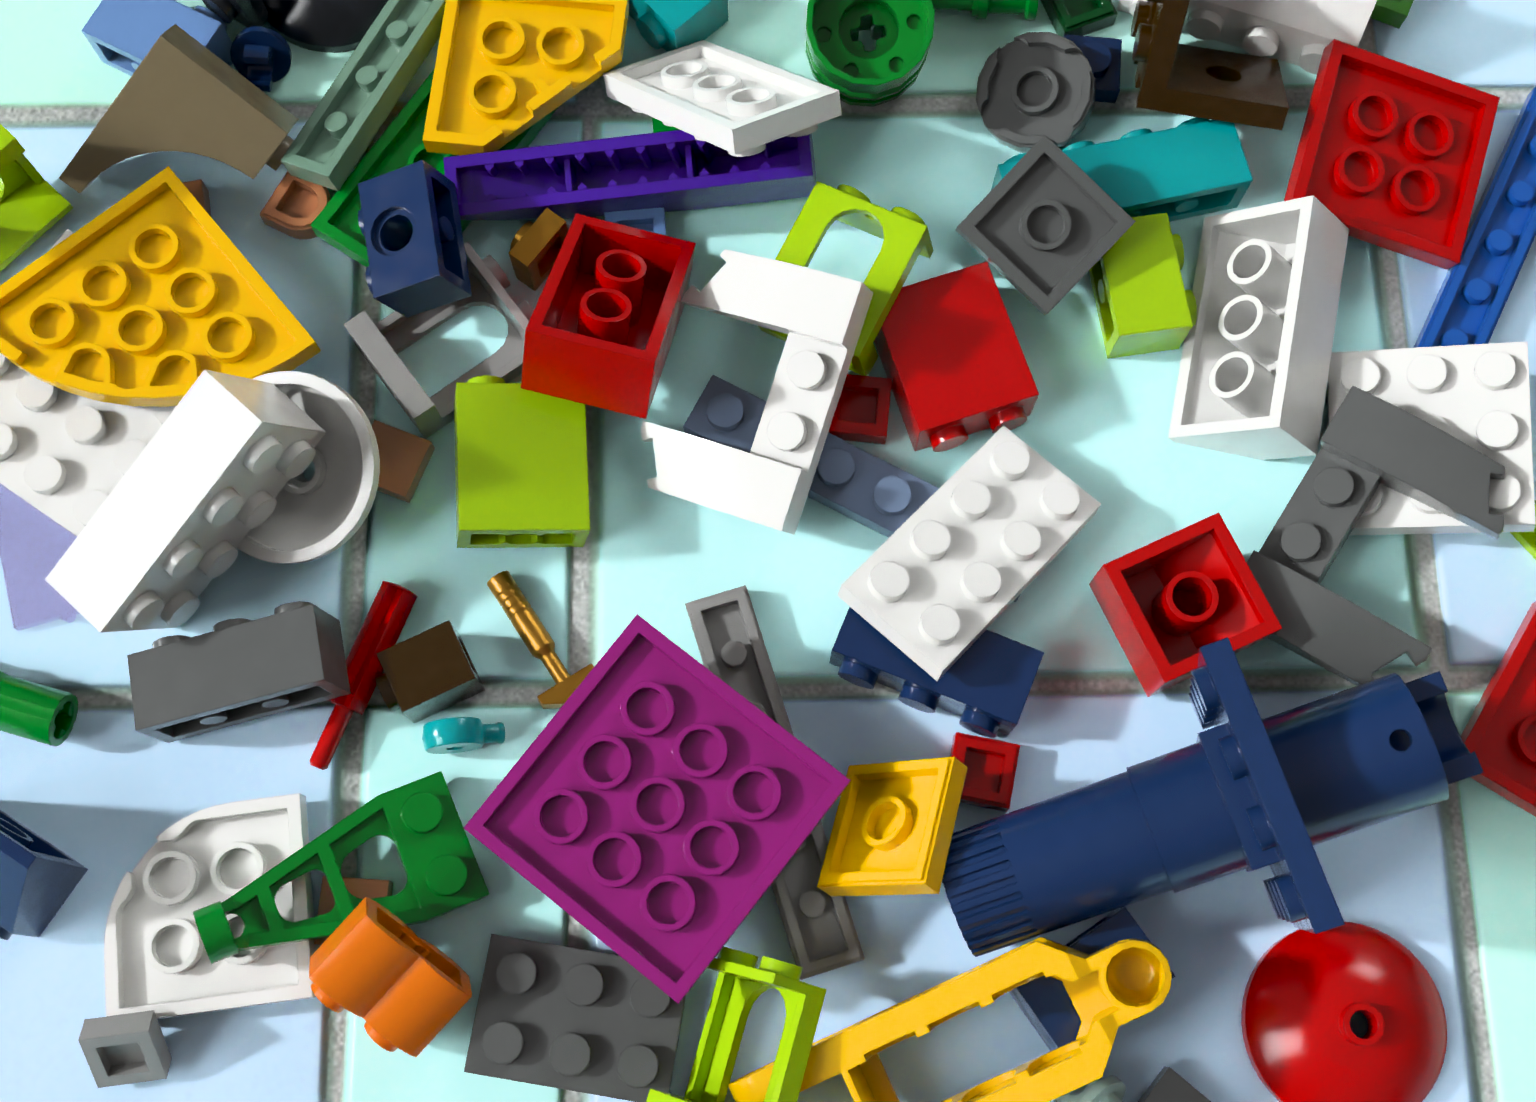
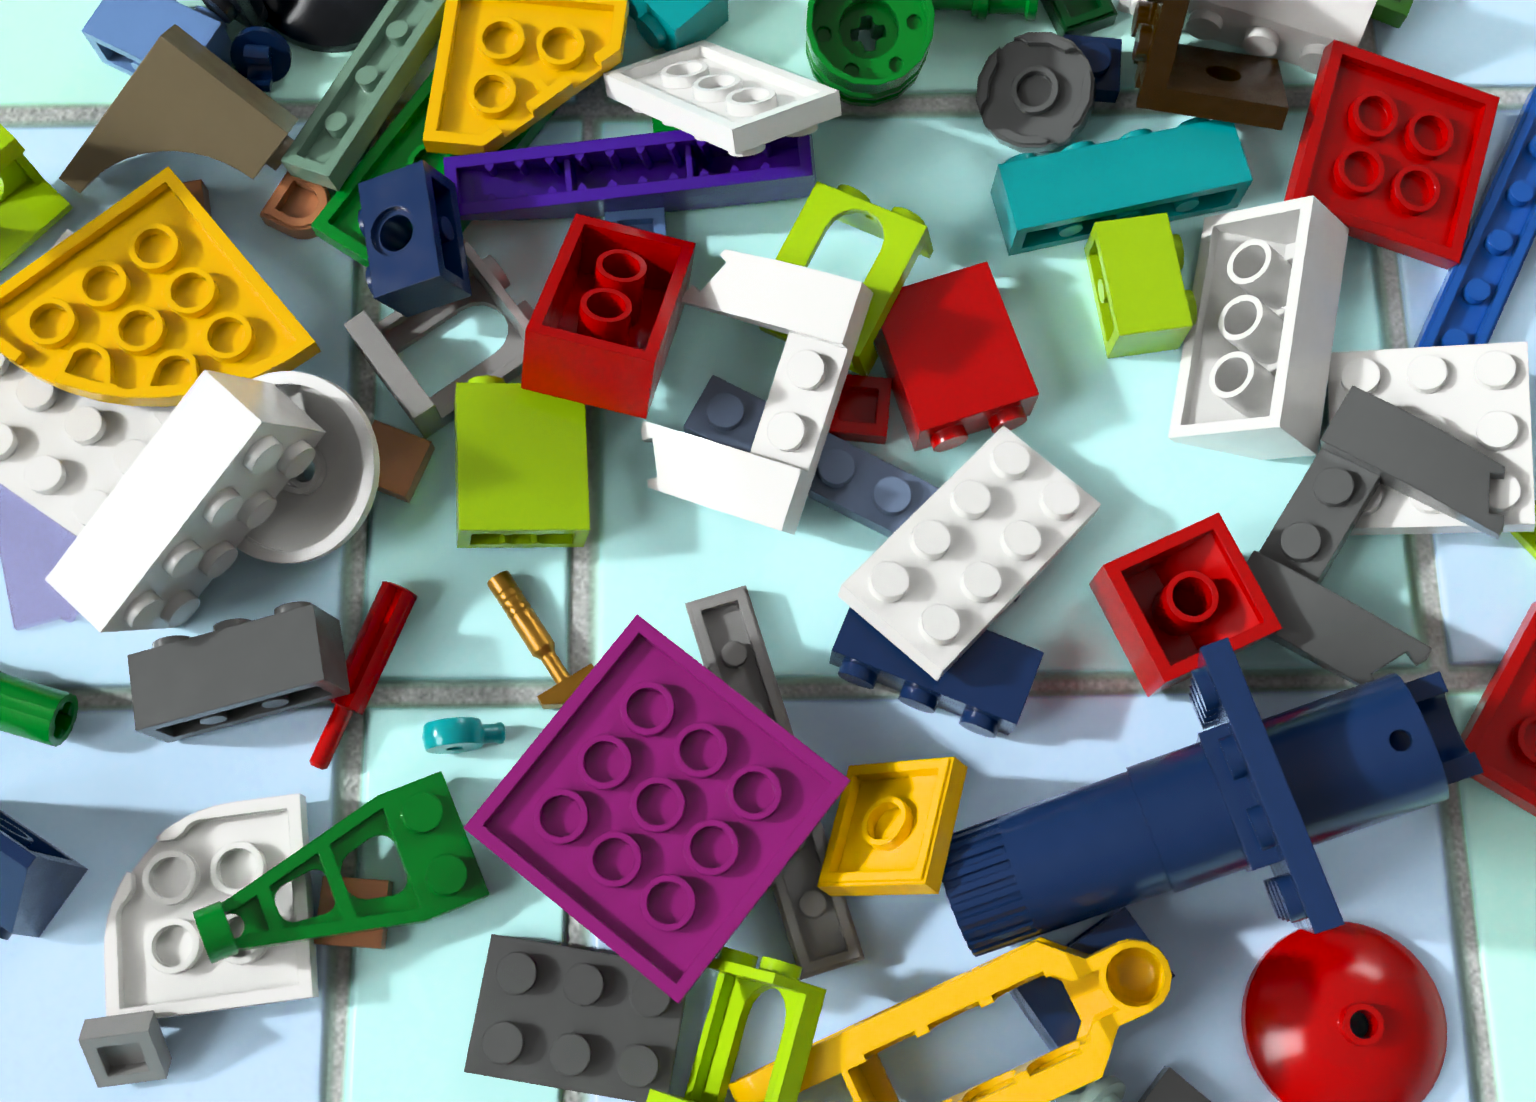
orange brick [309,897,472,1057] -> none
dark brown brick [375,620,485,723] -> none
pearl gold plate [508,208,568,291] -> none
red tile [950,732,1020,812] -> none
dark grey plate [955,134,1136,316] -> none

